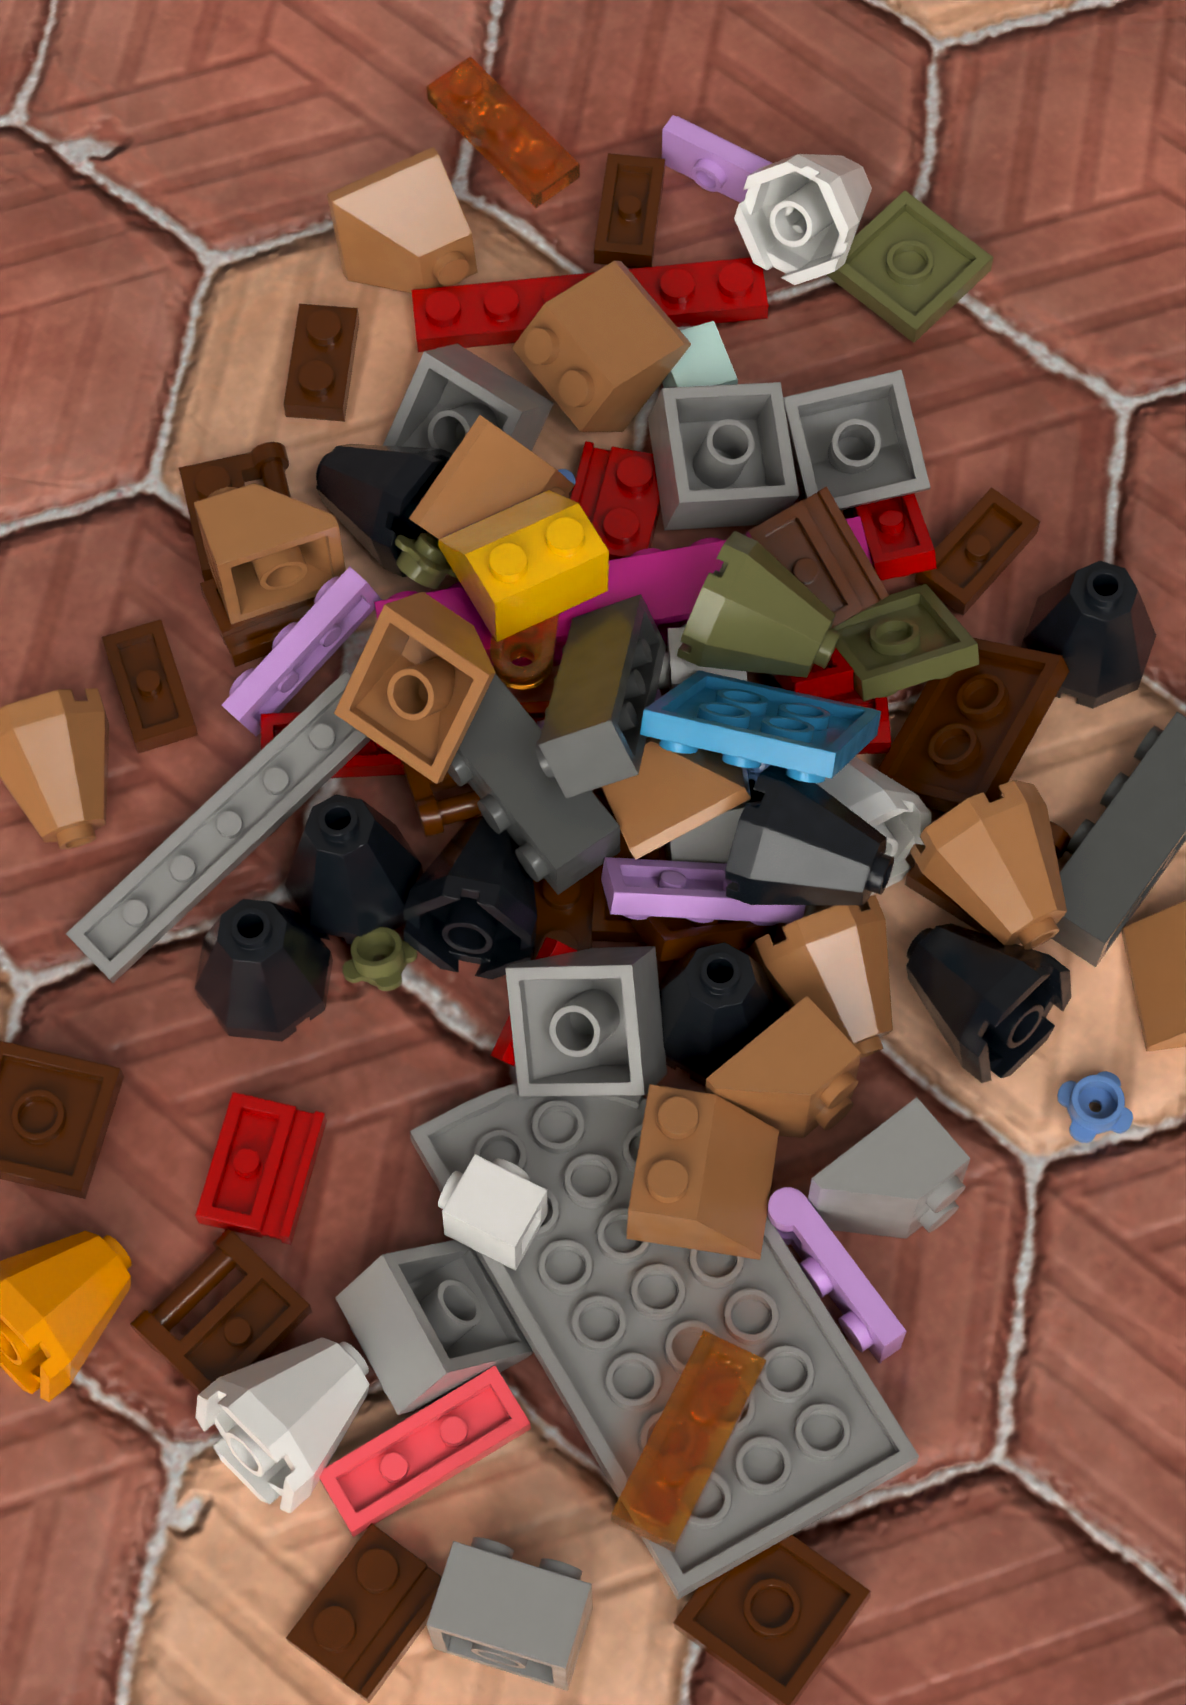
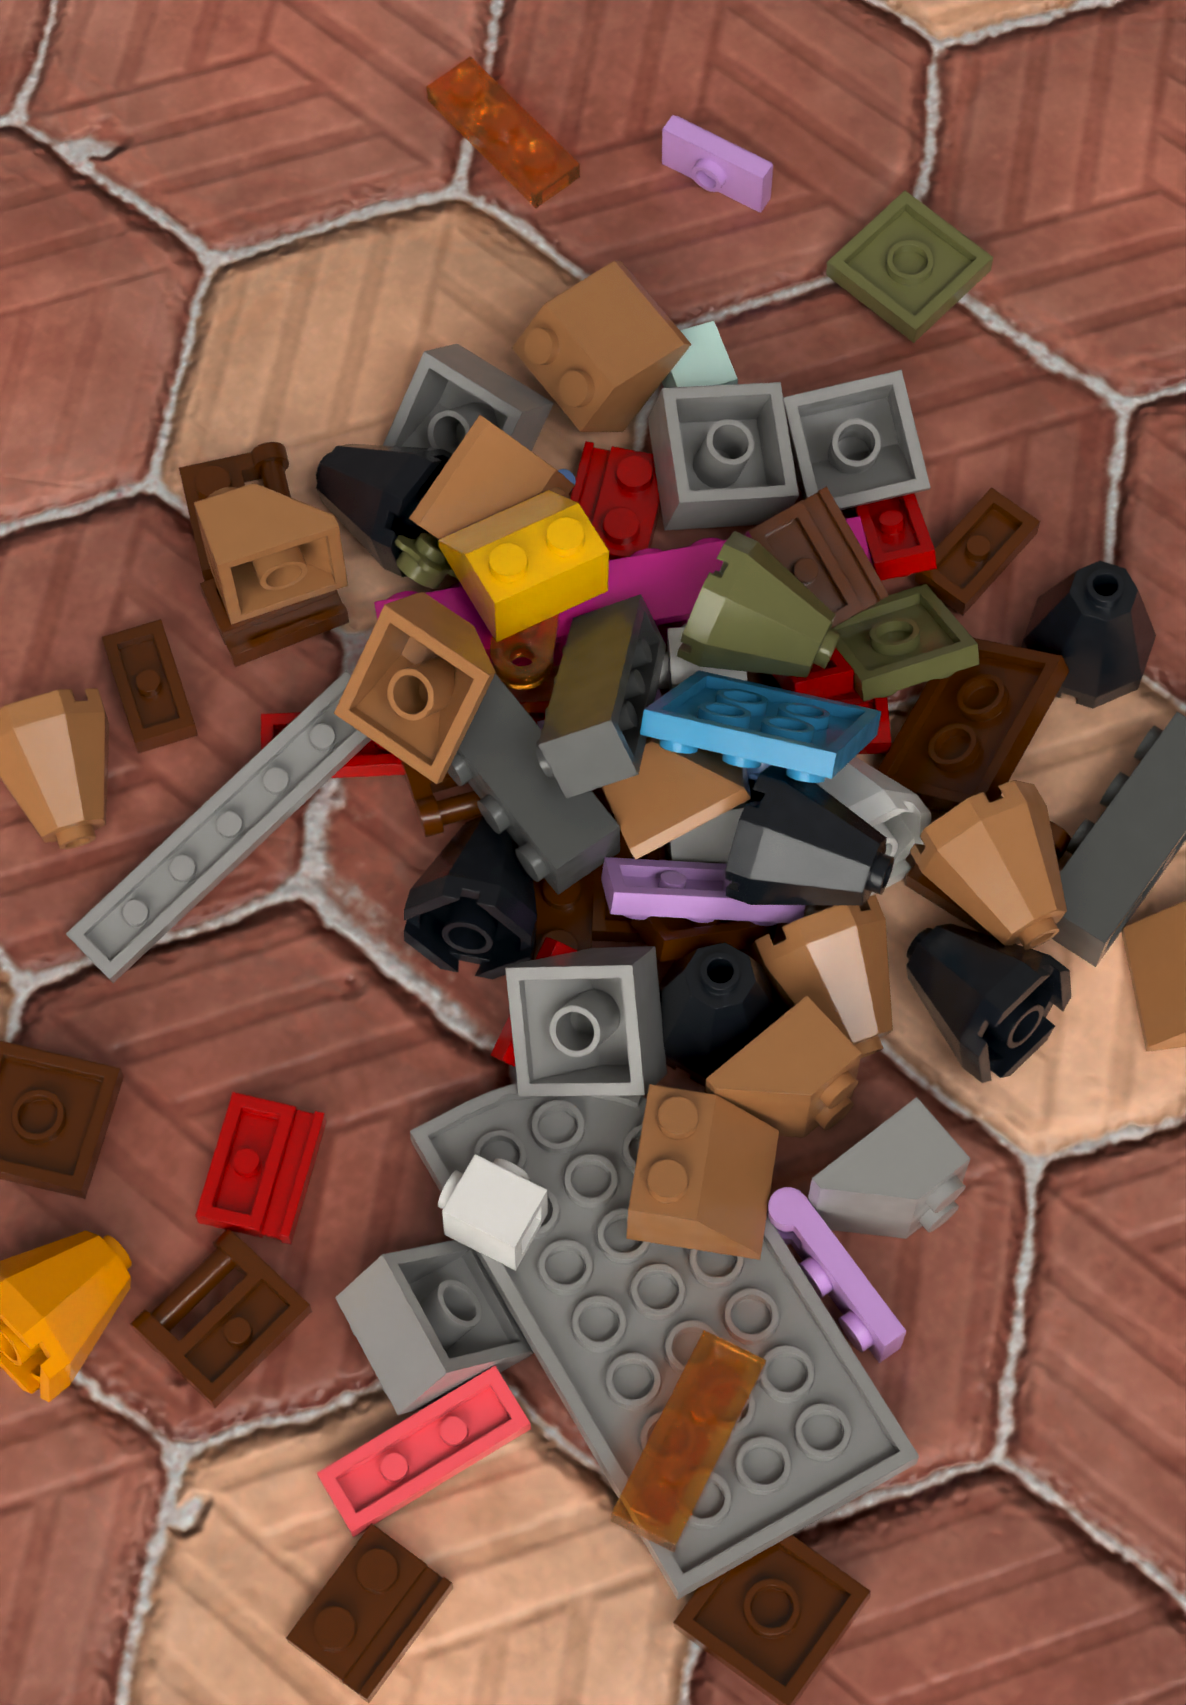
black cone [195,899,333,1042] -> none
white cone [195,1337,370,1513] -> none
lavender plate [222,566,382,737] -> none
reddish brown plate [283,304,359,422] -> none
black cone [285,794,423,945] -> none
medium nougat slope [327,147,478,293] -> none
olive plate [342,927,418,991] -> none
red plate [411,257,769,352] -> none
light grey brick [426,1537,593,1691] -> none
reddish brown plate [594,153,665,268] -> none
white cone [734,154,872,285] -> none
medium blue plate [1057,1071,1133,1143] -> none

